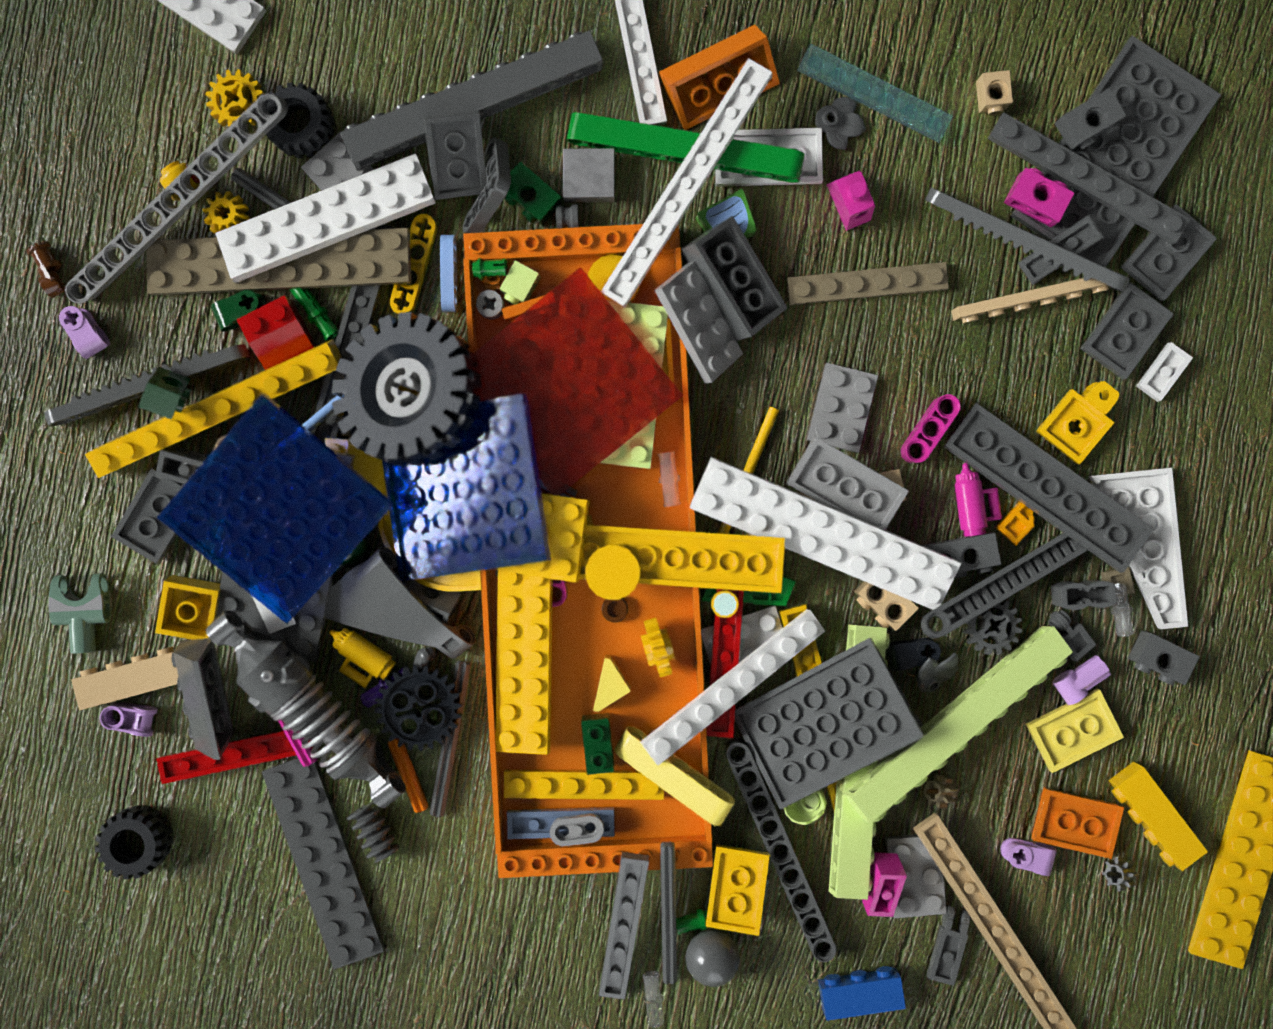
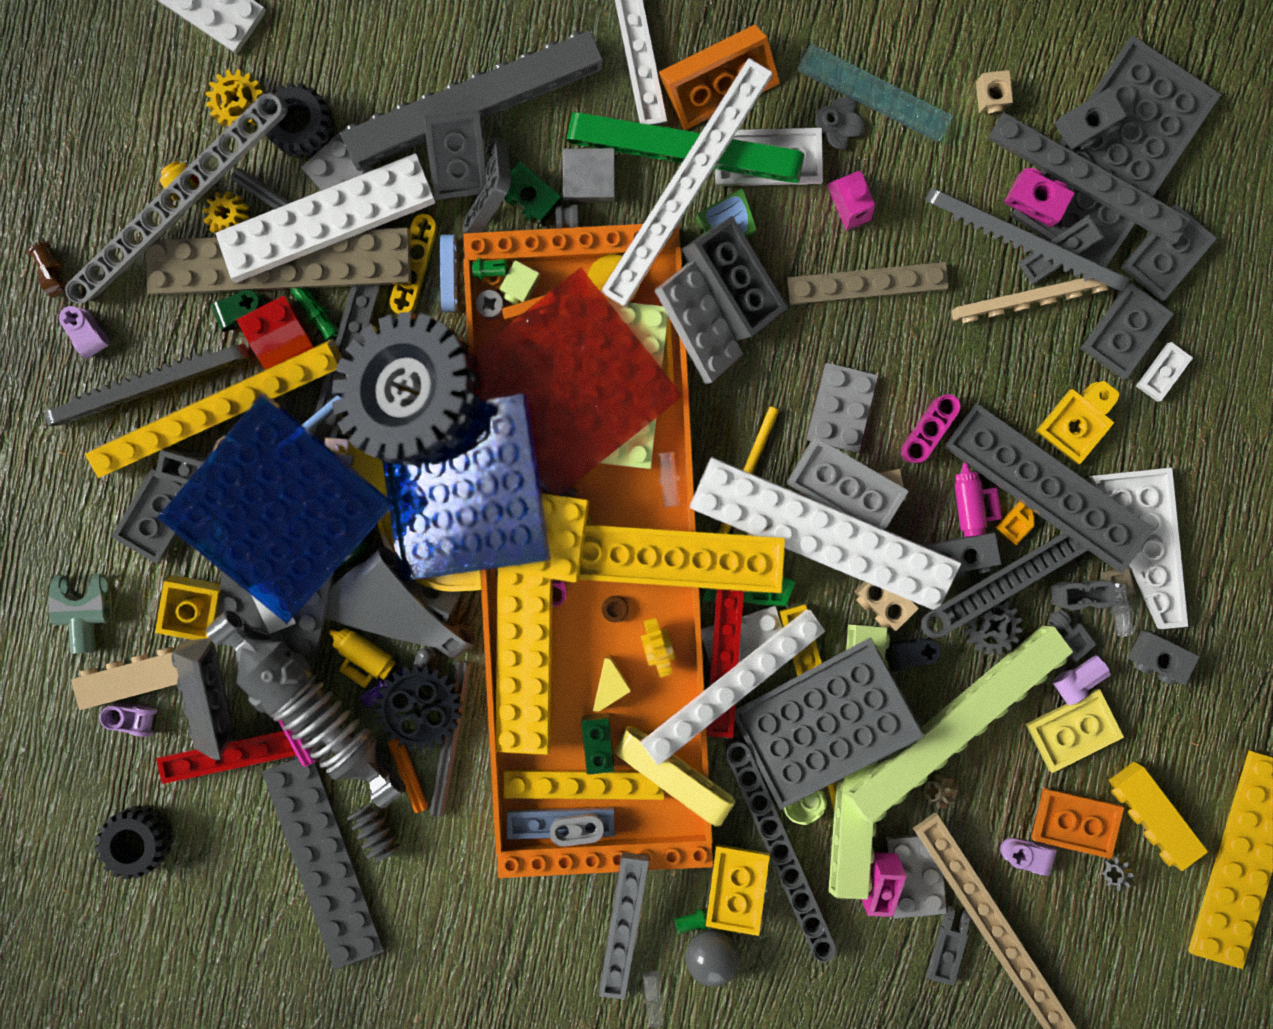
dark green brick [139,367,192,420] -> none
yellow tile [586,545,640,600] -> none
dark grey axle [660,841,677,984] -> none
light aqua tile [711,590,739,618] -> none
blue brick [818,966,906,1021] -> none
dark grey plate [916,652,959,692] -> none

